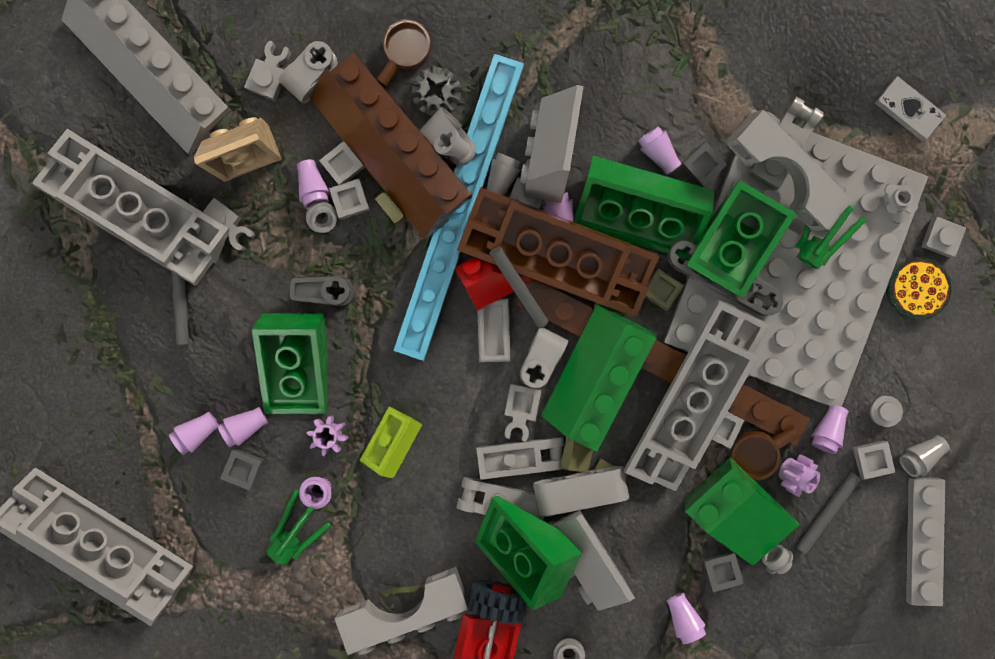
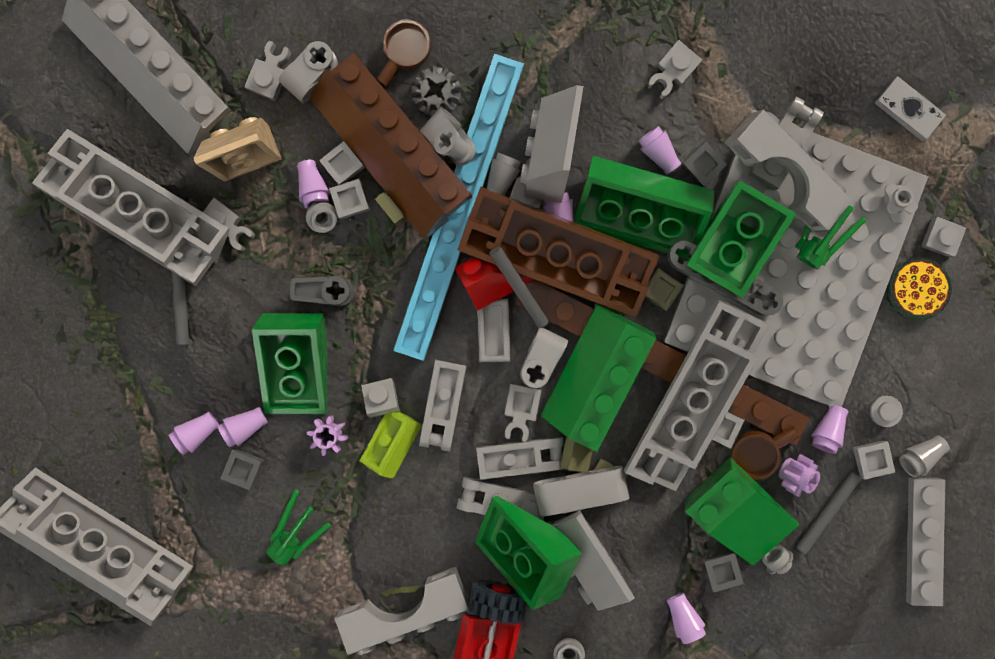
lavender cone [299,477,331,509] -> none
none -> light grey plate [361,378,400,418]
none -> light grey plate [419,360,466,452]
none -> light grey plate [647,40,702,99]

